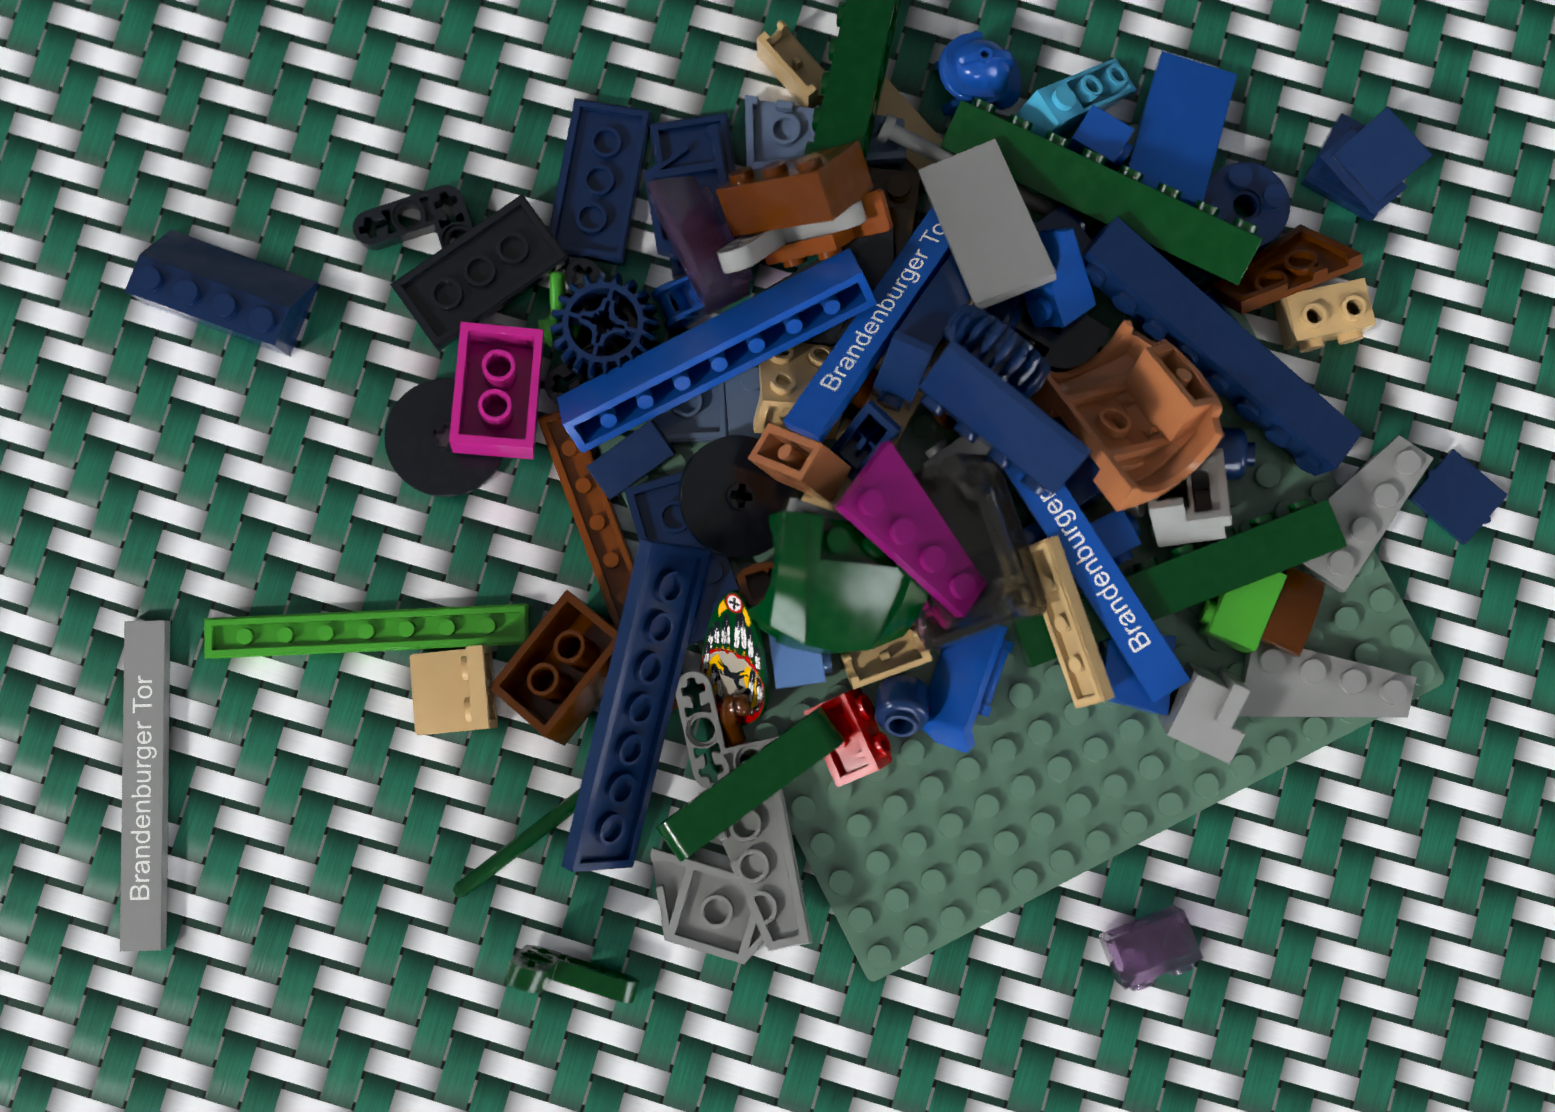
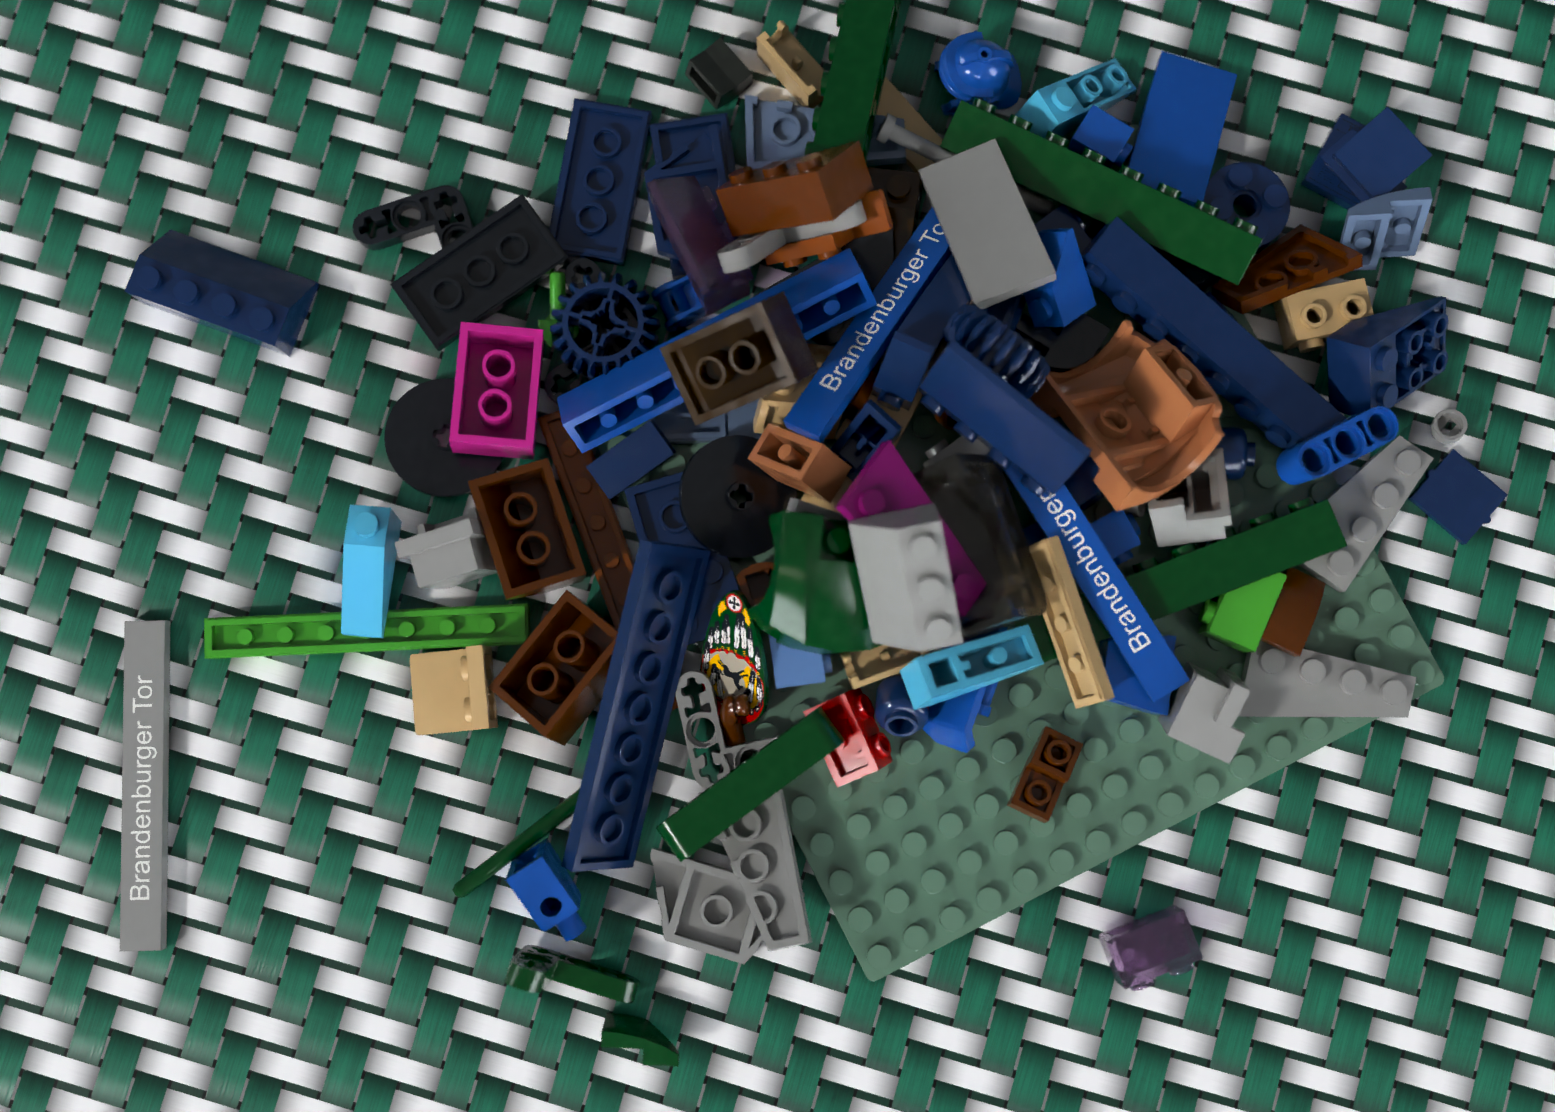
none -> medium azure slope [341,504,402,639]
none -> light grey plate [394,507,497,589]
none -> reddish brown slope [468,458,586,600]
none -> blue torso [505,838,587,942]
none -> dark green slope [601,1013,679,1067]
none -> dark brown slope [659,291,819,426]
none -> pearl dark grey piece [685,38,753,110]
none -> light grey slope [848,503,963,652]
none -> medium azure slope [900,624,1044,710]
none -> reddish brown slope [1007,726,1083,823]
none -> blue beam [1276,406,1399,485]
none -> dark blue slope [1327,296,1448,416]
none -> sand blue slope [1339,187,1433,271]
none -> light grey hinge [1431,409,1468,444]

